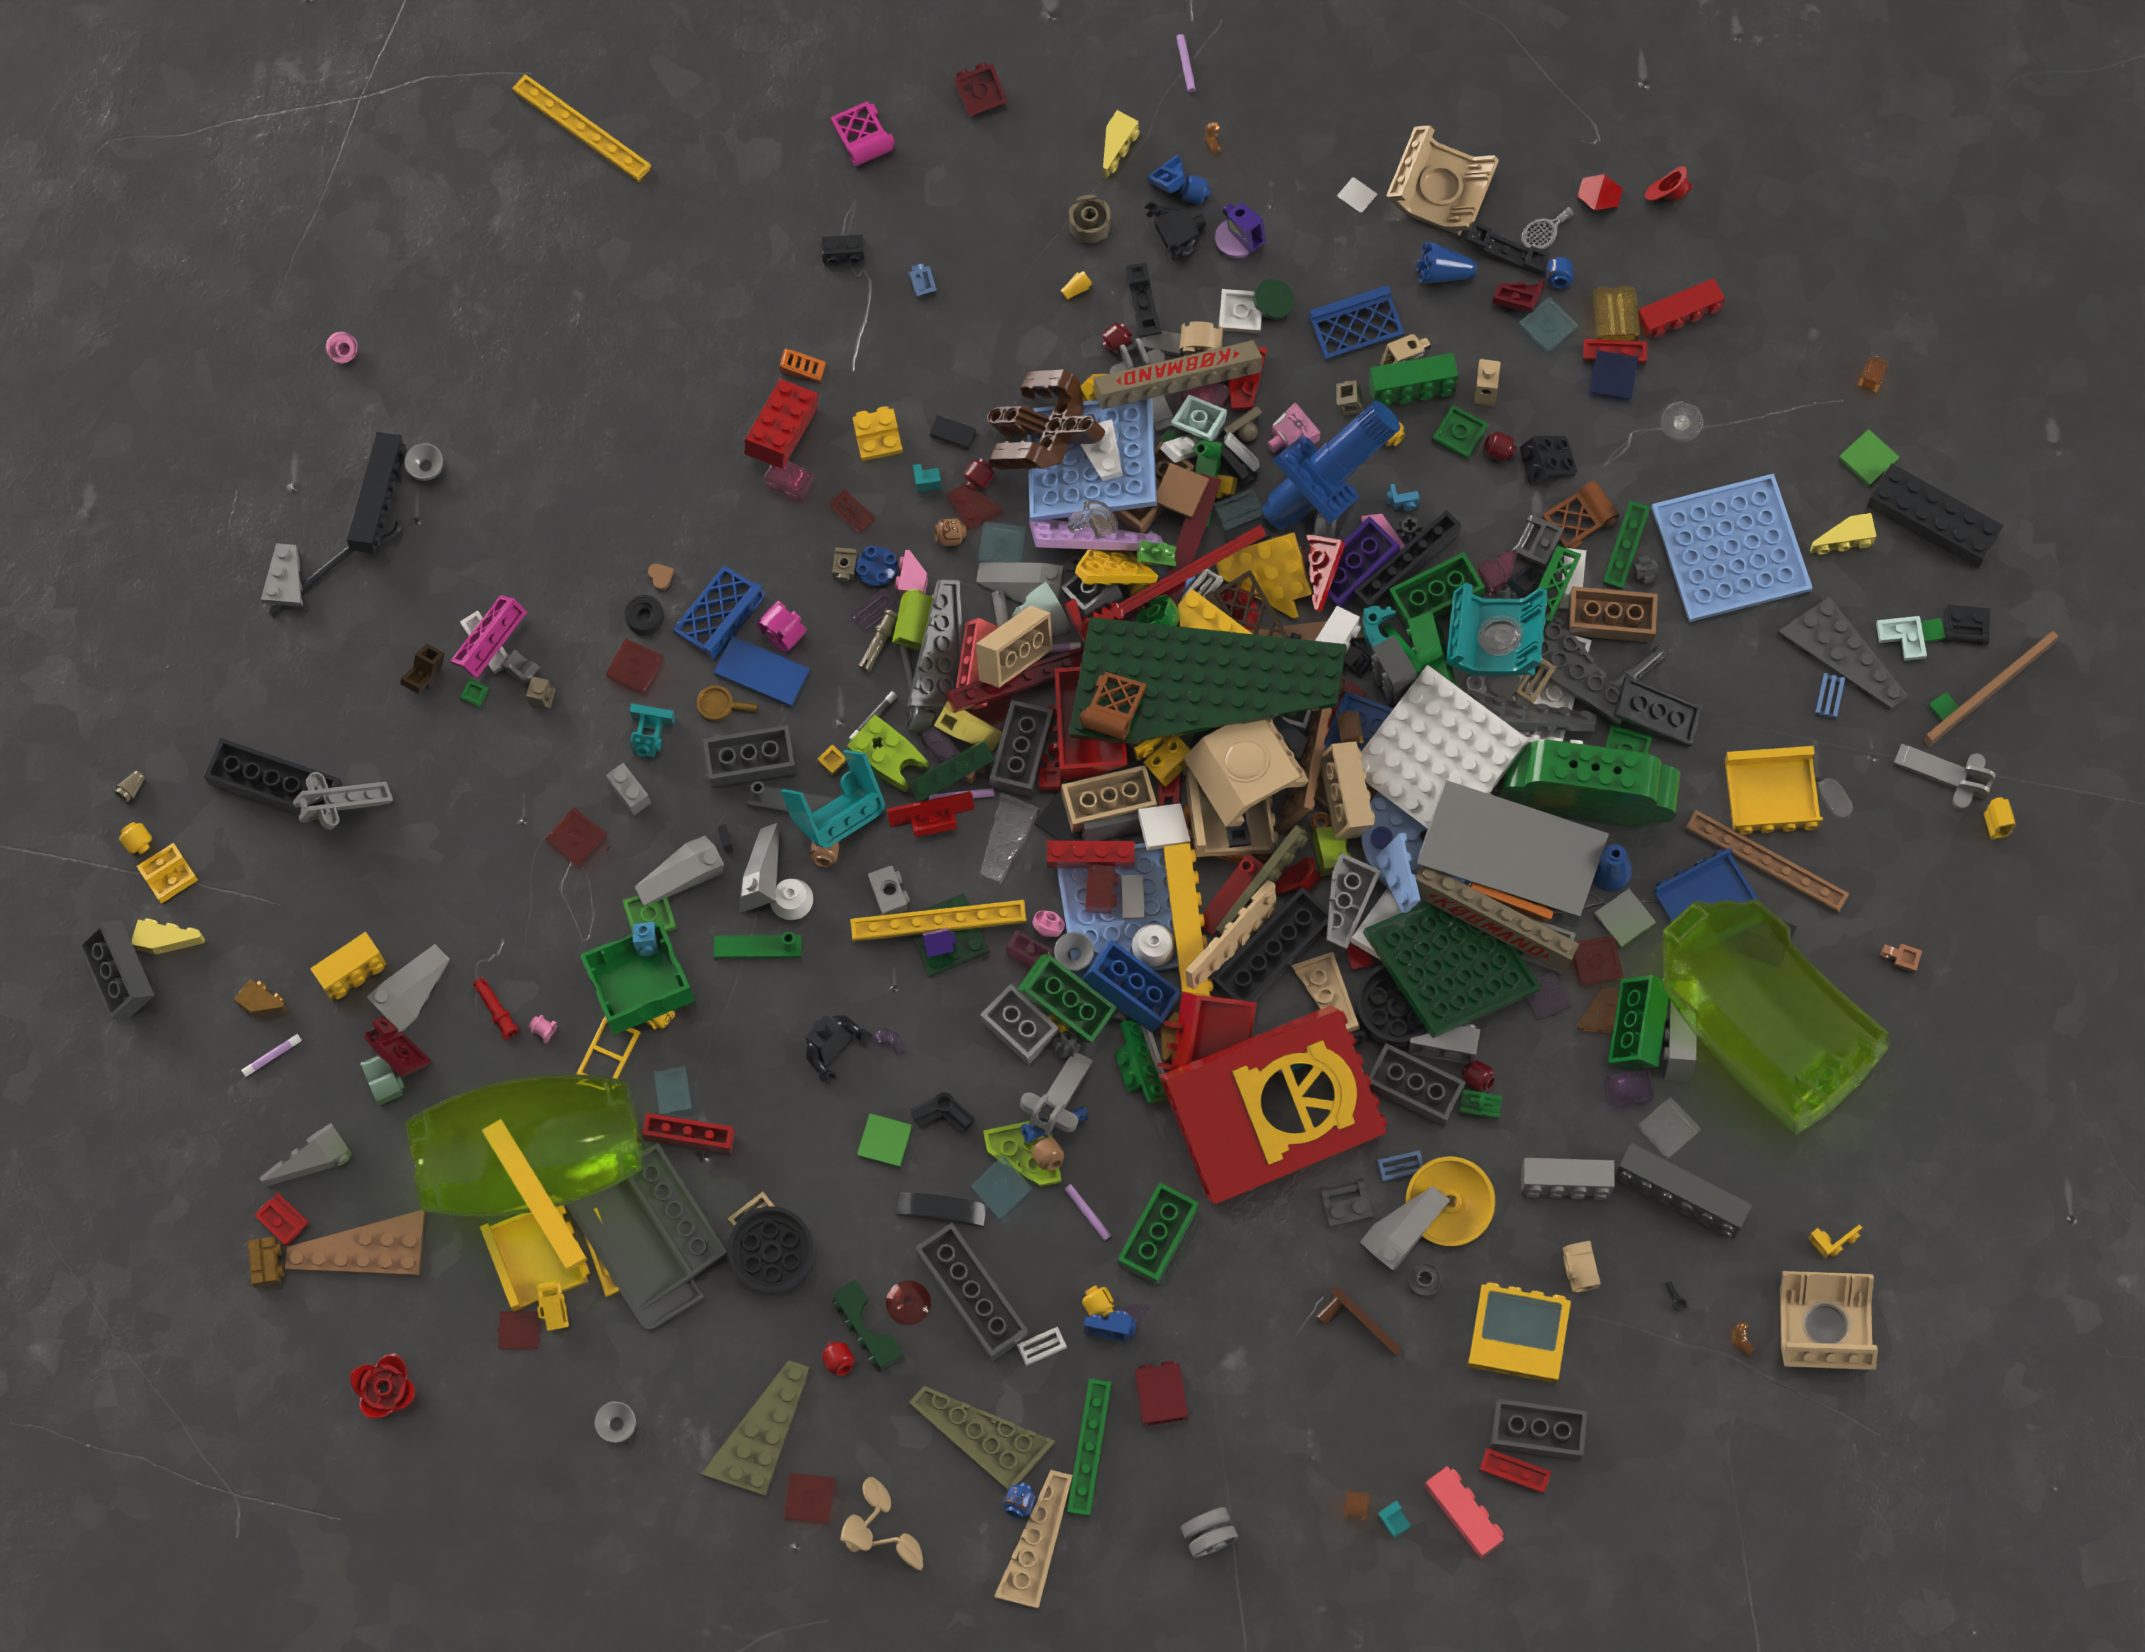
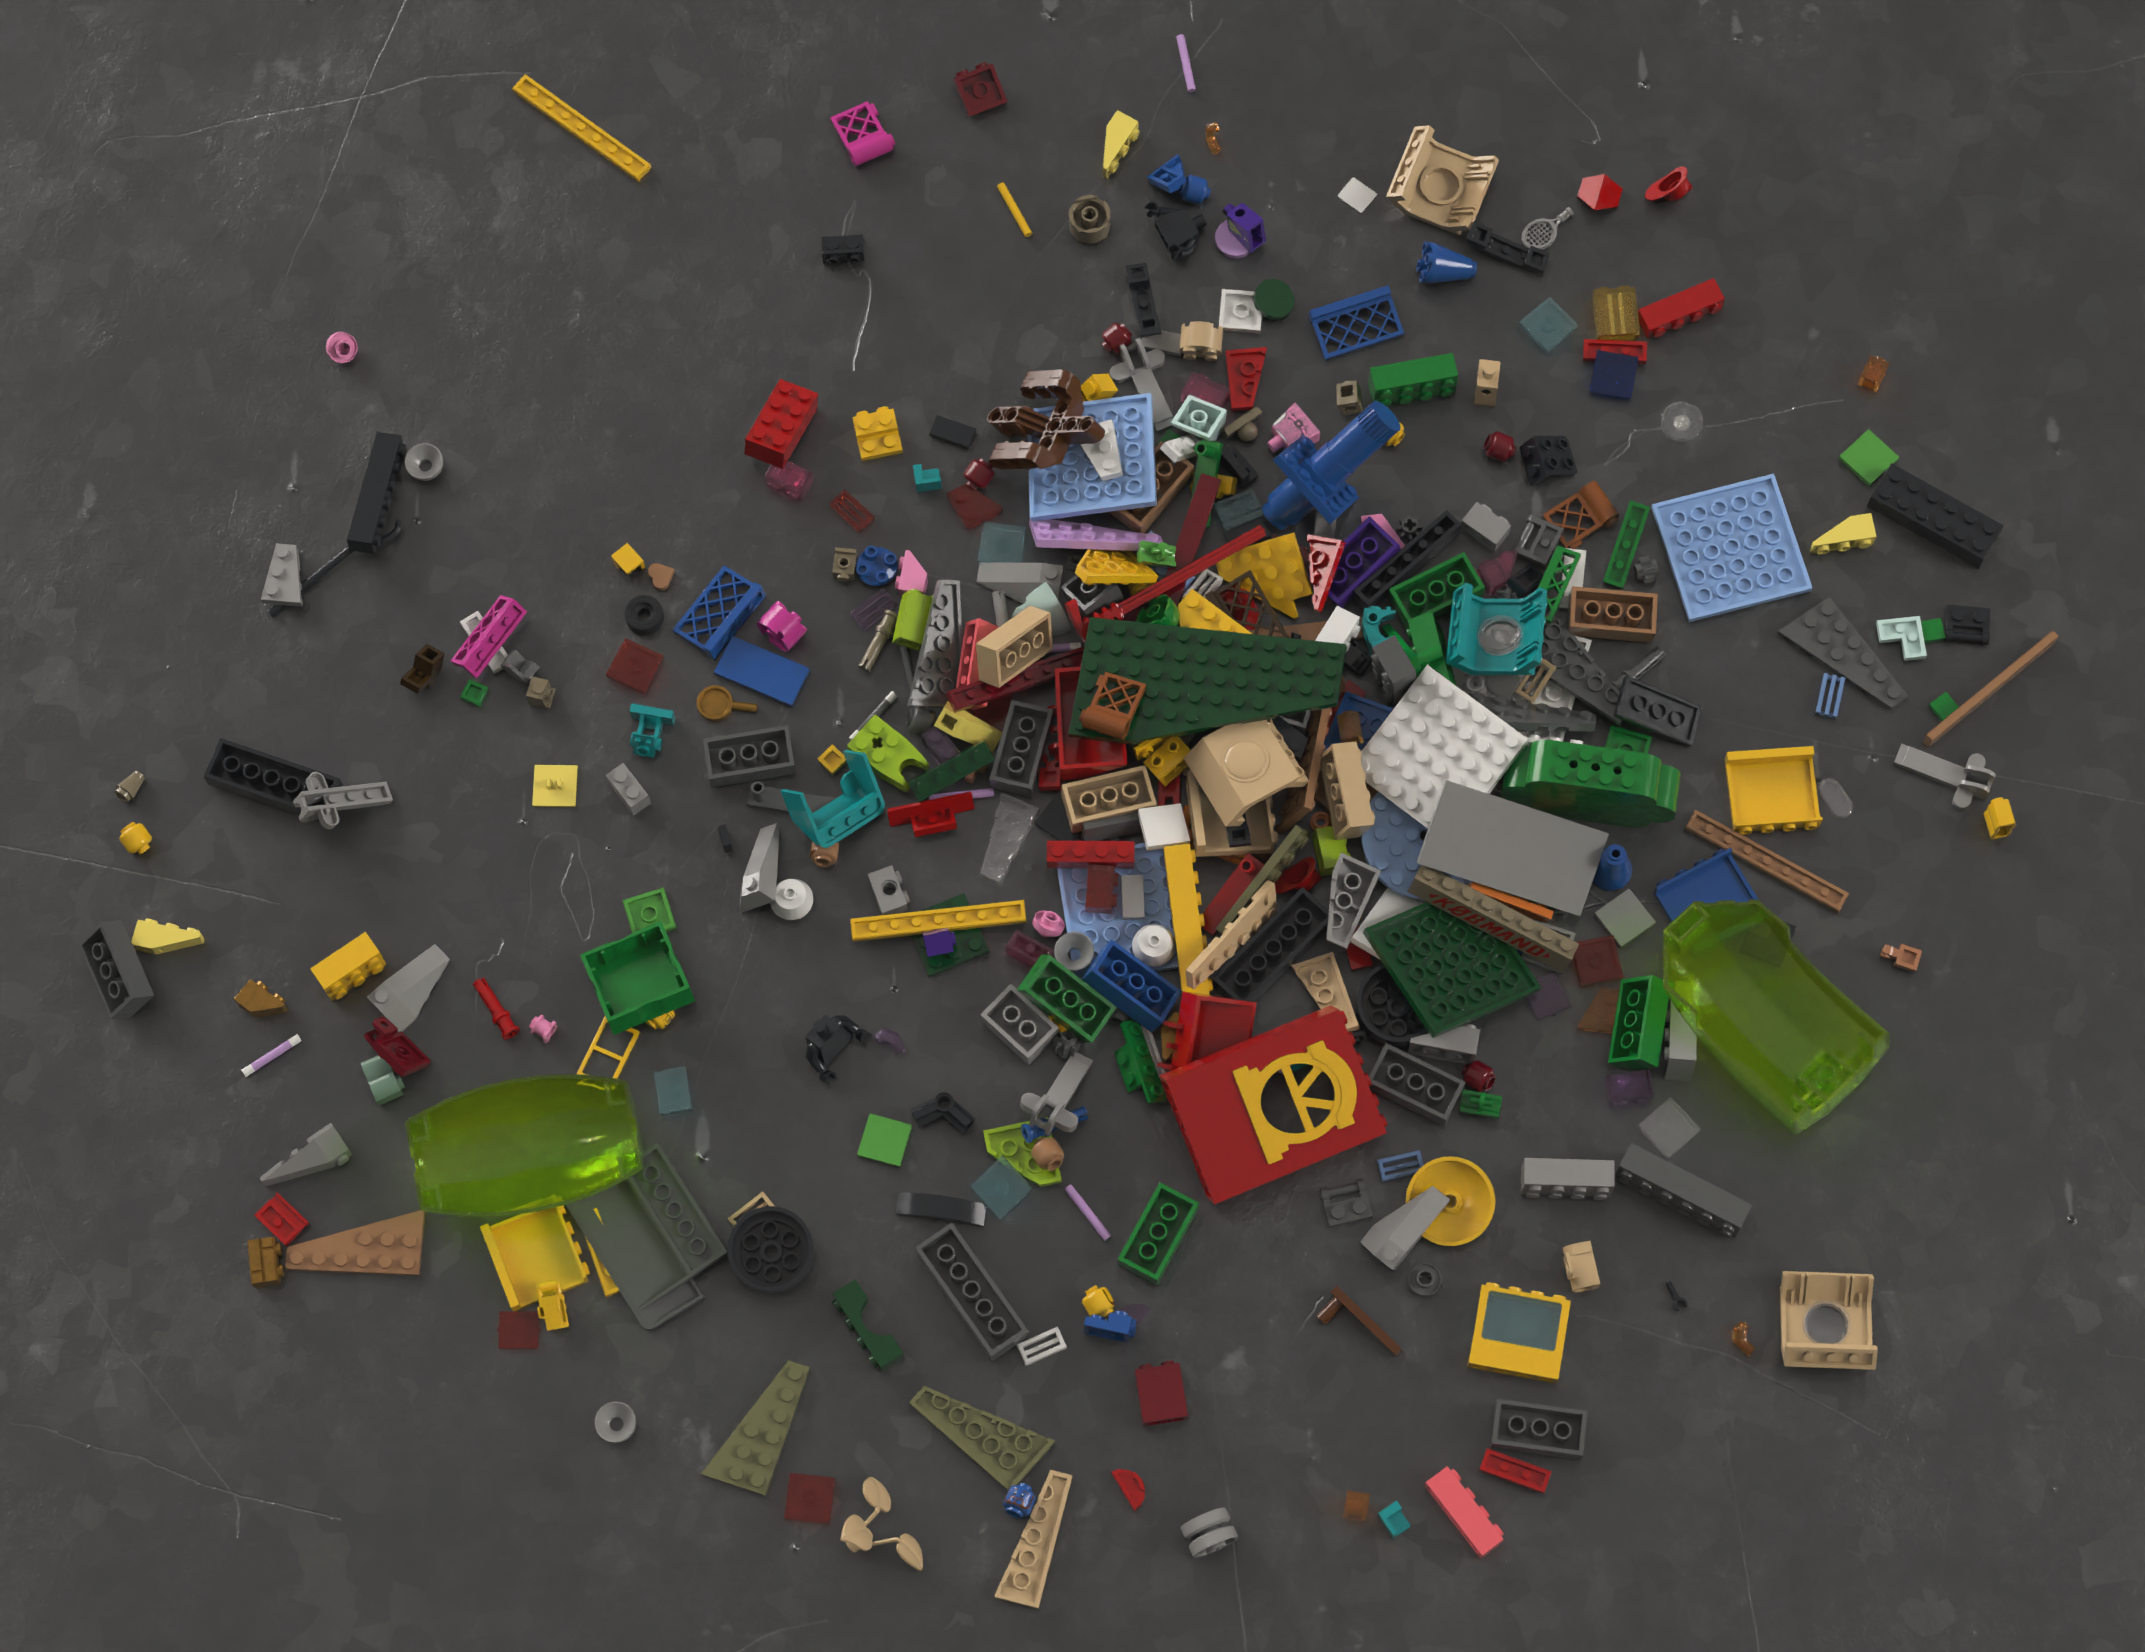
yellow slope [137,843,198,904] -> none
red brick [350,1354,415,1419] -> none
yellow tile [482,1119,587,1272] -> none
clear red plate [545,807,607,867] -> none
dark azure bracket [633,922,660,957] -> none
light grey wedge [635,836,724,907] -> none
red brick [642,1113,736,1155] -> none
green piece [714,932,802,959] -> none
orange slope [779,349,826,382] -> none
red head [822,1341,855,1376] -> none
clear red dish [886,1280,931,1325] -> none
medium blue bracket [908,263,936,296] -> none
medium nougat head [934,518,966,546] -> none
yellow cone [1061,271,1092,300] -> none
clear brick [1067,500,1118,539] -> none
green plate [1067,1378,1112,1517] -> none
dark tan brick [1094,340,1262,410] -> none
medium nougat tile [1156,463,1209,519] -> none
white tile [1224,432,1260,472] -> none
clear blue tile [1370,826,1393,850] -> none
light blue wing [1375,833,1420,913] -> none
tan torso [1380,334,1431,366] -> none
dark azure bracket [1386,484,1420,511] -> none
green tile [1431,405,1489,460] -> none
dark red wing [1492,280,1545,313] -> none
blue head [1546,257,1574,289] -> none
yellow bracket [1808,1224,1862,1259] -> none
none -> light yellow piece [532,765,578,807]
none -> yellow panel [611,543,646,574]
none -> yellow bar [997,182,1032,237]
none -> red tile [1111,1469,1145,1512]
none -> light grey brick [1461,502,1511,552]

